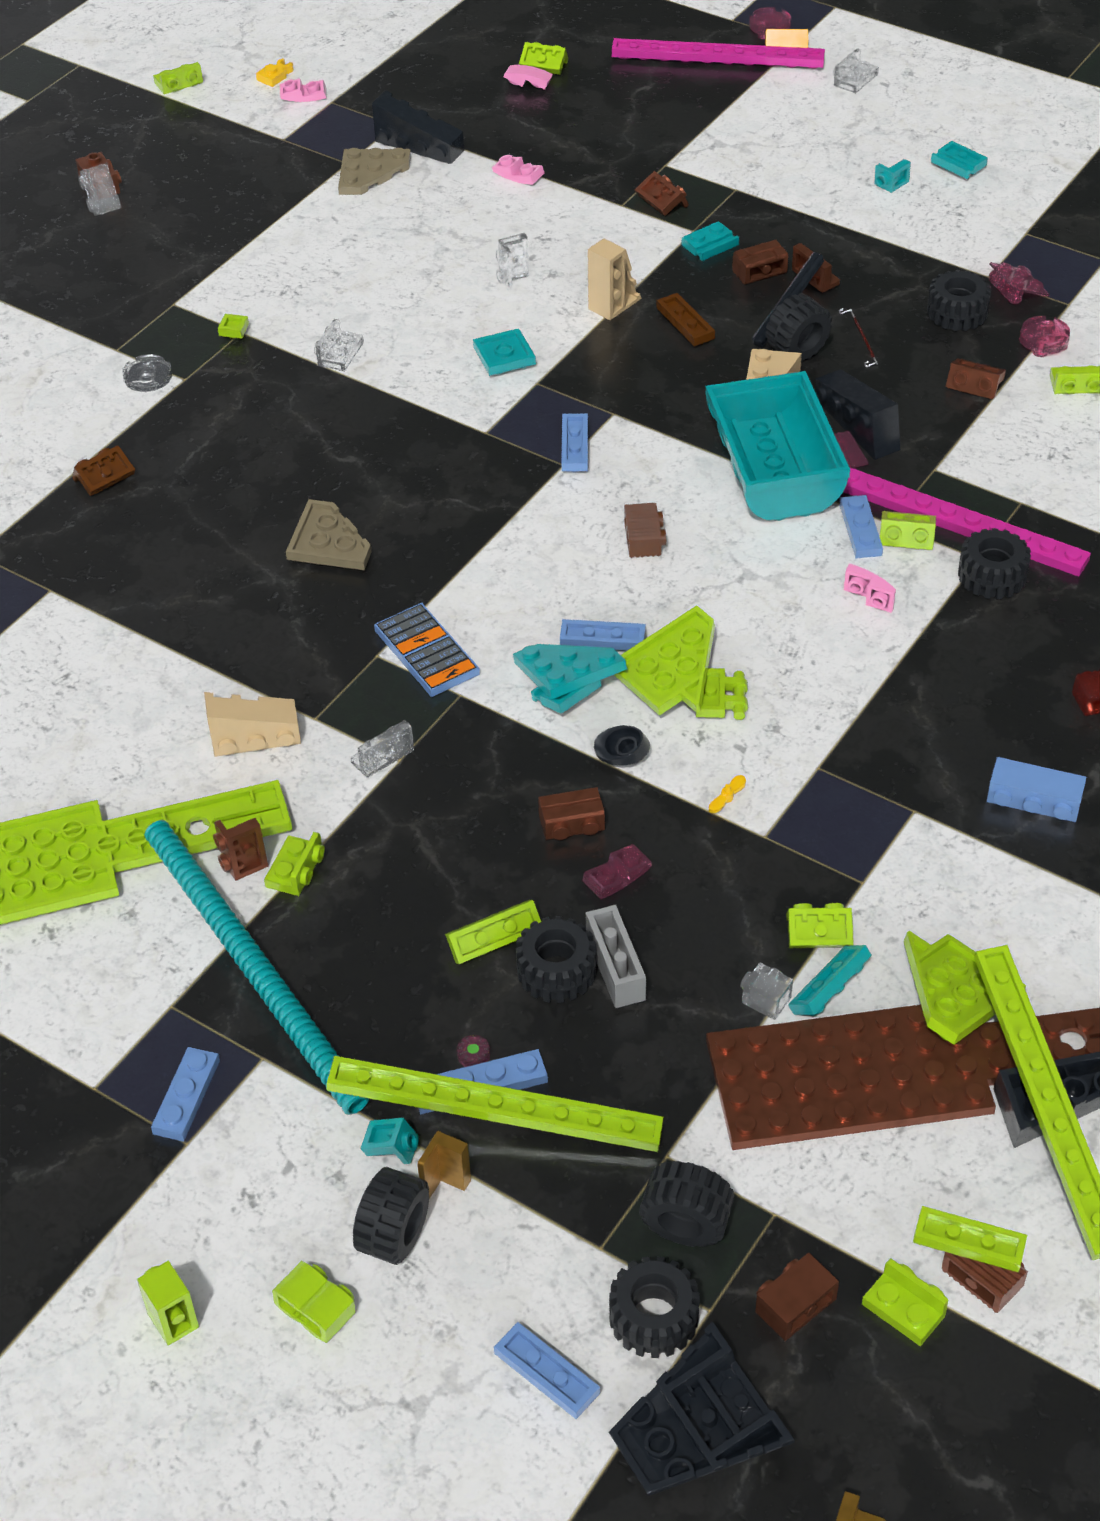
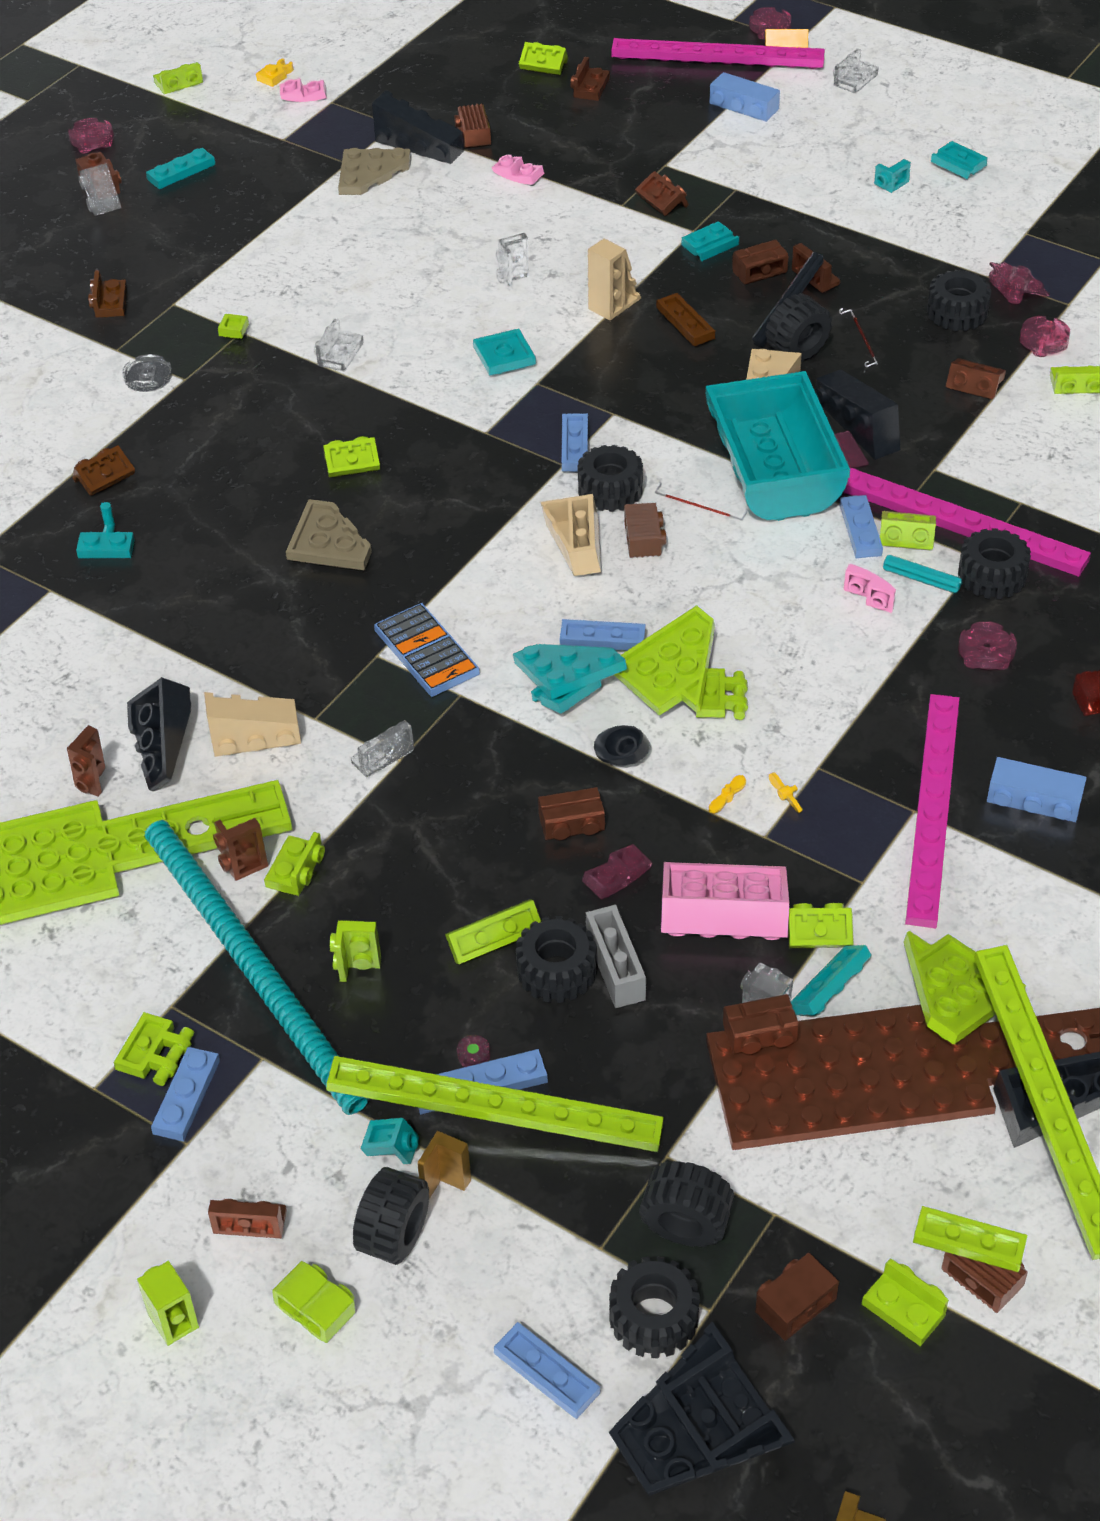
bright pink slope [503,65,553,90] -> none
none -> copper bracket [67,725,105,797]
none -> clear pink plate [68,118,114,153]
none -> teal plate [76,502,135,558]
none -> reddish brown bracket [88,270,127,318]
none -> lime plate [113,1012,194,1086]
none -> black wedge [127,677,191,791]
none -> teal plate [146,148,216,189]
none -> copper bracket [208,1199,287,1239]
none -> lime bracket [323,436,380,477]
none -> lime bracket [330,921,381,982]
none -> copper brick [454,103,491,148]
none -> tan wedge [540,494,601,576]
none -> copper bracket [571,57,610,101]
none -> black tyre [577,445,643,512]
none -> clear red piece [655,481,748,520]
none -> bright pink slope [661,862,789,940]
none -> medium blue brick [710,72,780,122]
none -> copper brick [723,994,799,1054]
none -> yellow piece [769,772,803,813]
none -> teal axle [883,555,962,593]
none -> dark pink plate [905,694,959,929]
none -> clear pink plate [958,622,1017,670]

